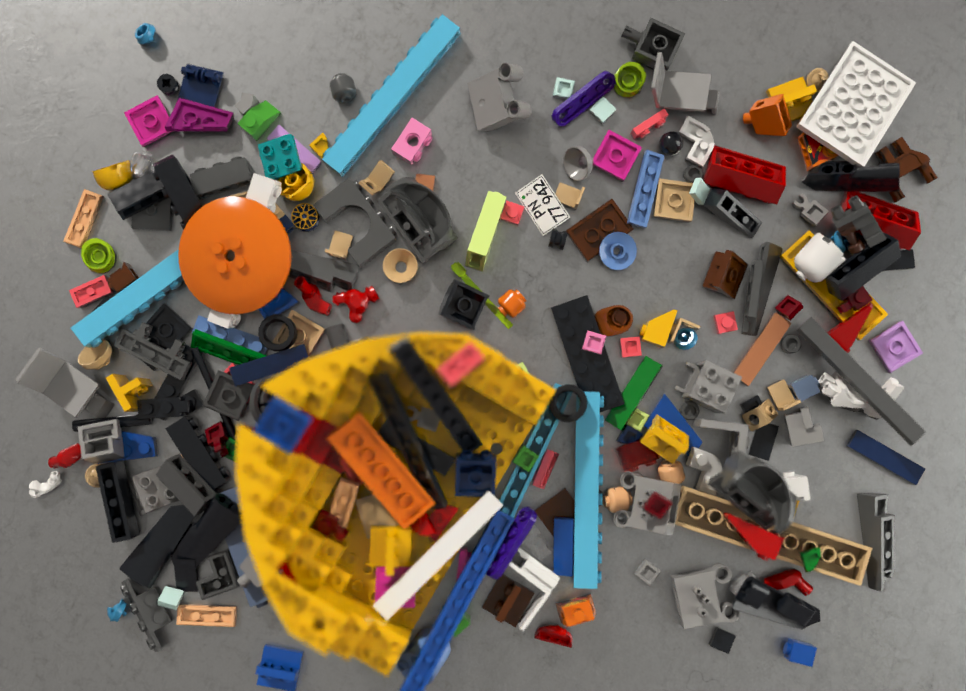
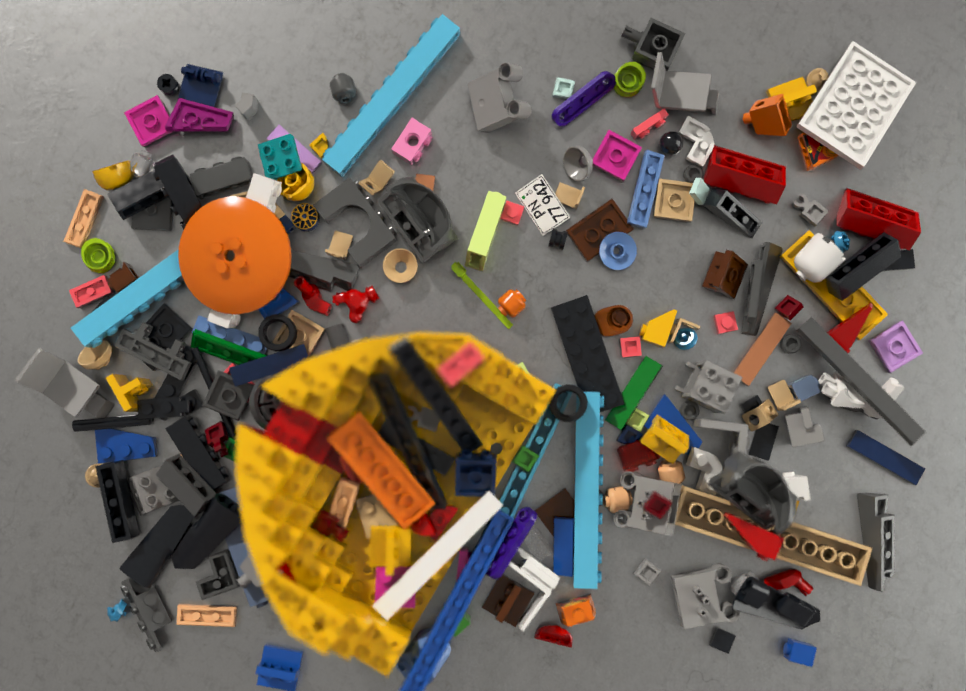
white piece [29,471,62,498] -> none
red arm [48,443,82,469] -> none
light grey plate [78,419,125,464] -> none
dark azure hat [135,23,156,44] -> none
light aqua tile [157,586,184,610] -> none
black sticker [173,559,198,592] -> none
bright green slope [237,100,281,141] -> none
blue bracket [253,396,312,454] -> none
black slope [439,279,490,330] -> none
coral plate [532,449,559,489] -> none
bright pink tile [582,330,607,354] -> none
light aqua tile [589,96,616,124] -> none
green tile [799,547,821,573] -> none
black panel [802,161,900,192] -> none
dark grey hips [831,195,886,254] -> none
dark red plate [836,286,873,314] -> none
reddish brown connector [874,137,938,203] -> none

